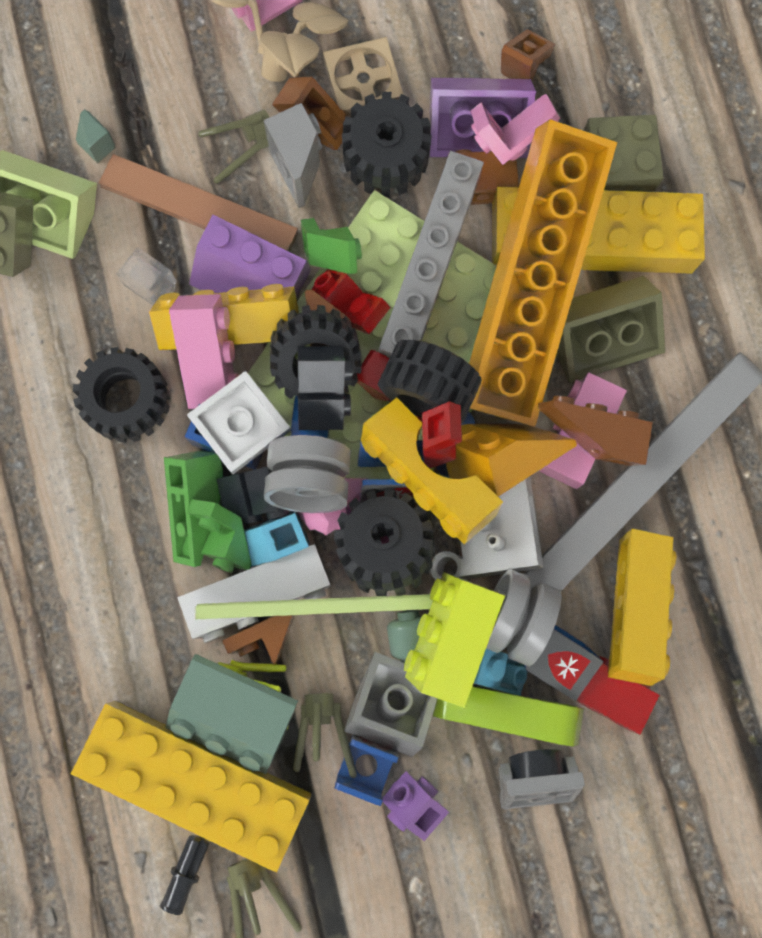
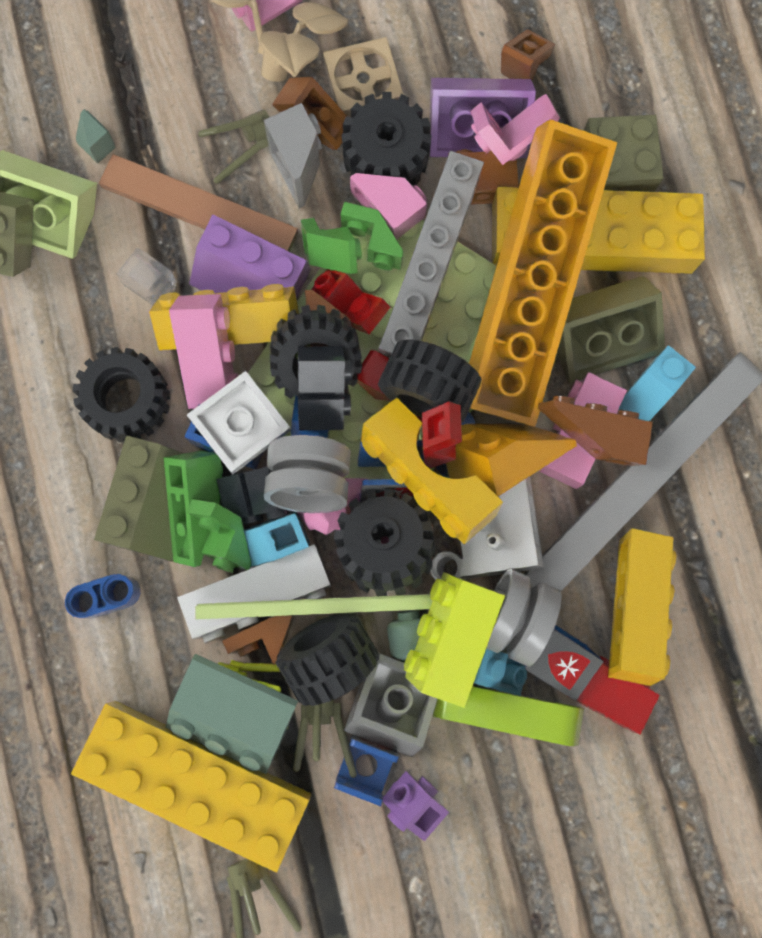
black axle [159,835,209,915] -> none
light grey piece [498,749,585,809] -> none
none -> blue beam [65,574,141,619]
none -> olive slope [94,435,184,562]
none -> black tyre [276,613,379,706]
none -> bright green slope [341,202,404,271]
none -> bright pink slope [350,173,427,240]
none -> medium azure slope [618,345,696,421]

